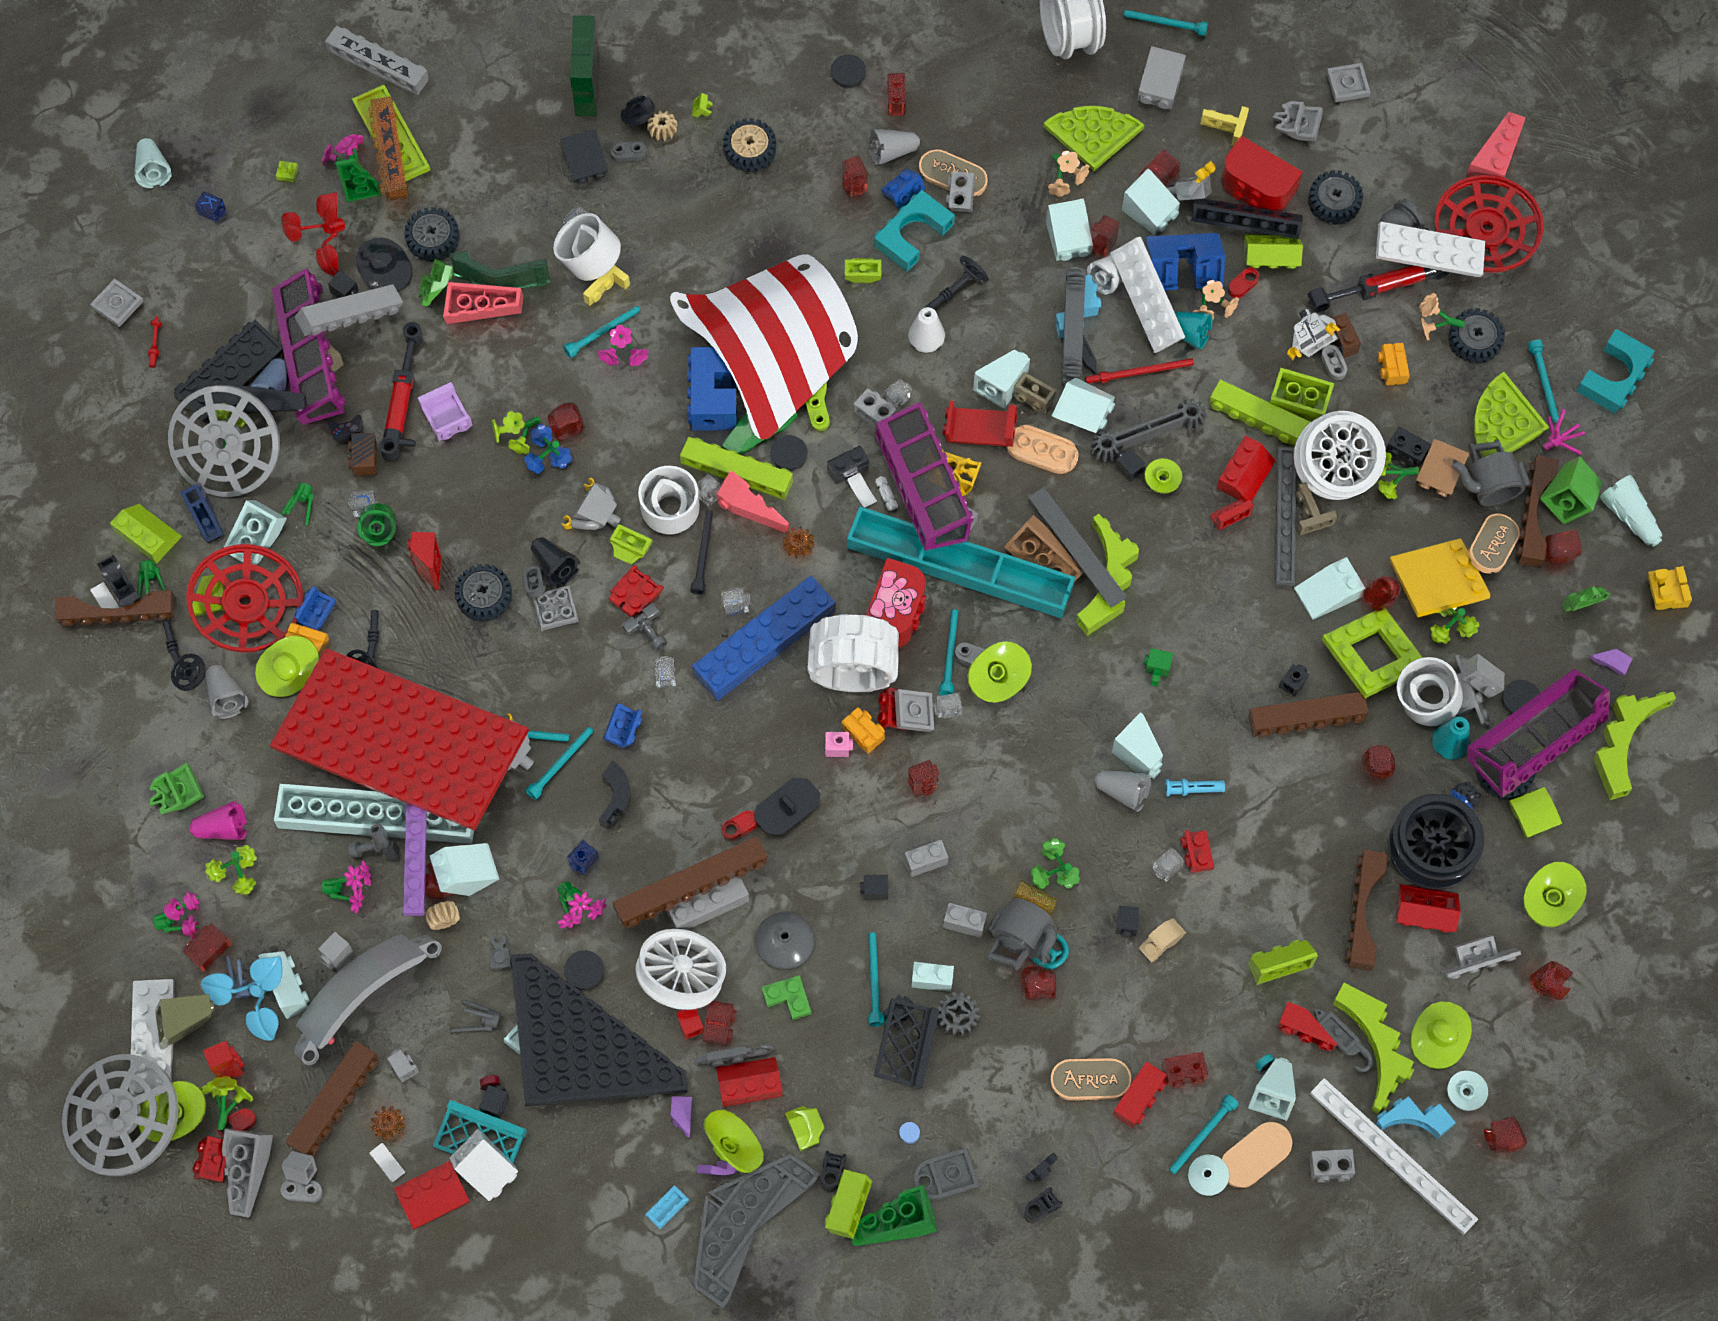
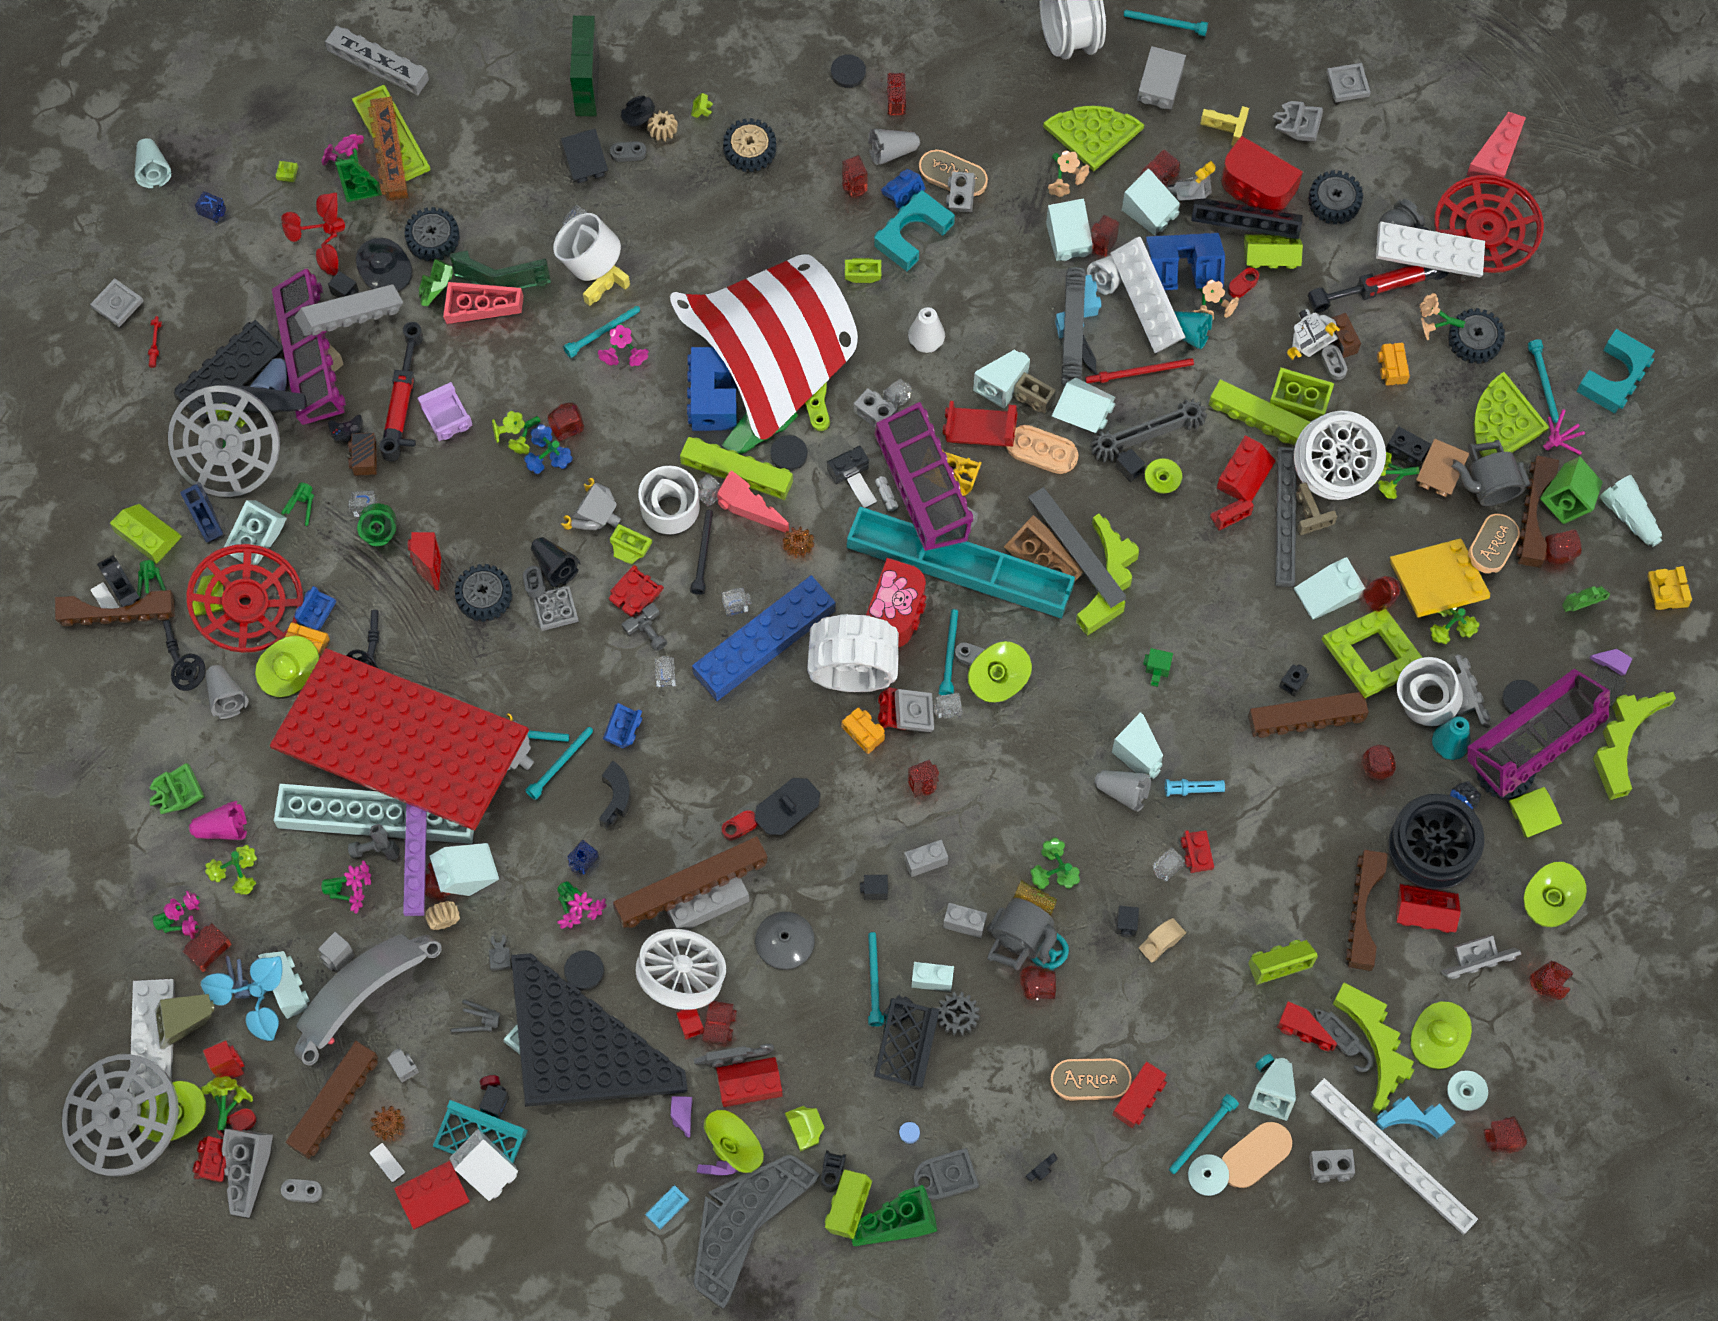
light grey brick [282,1151,317,1185] -> none
bright green plate [762,975,811,1020] -> none
bright pink brick [825,732,853,757] -> none
black dish [925,256,989,309] -> none
black piece [1023,1187,1063,1224] -> none
clear red brick [1162,1052,1209,1088] -> none
light grey brick [1463,654,1505,699] -> none

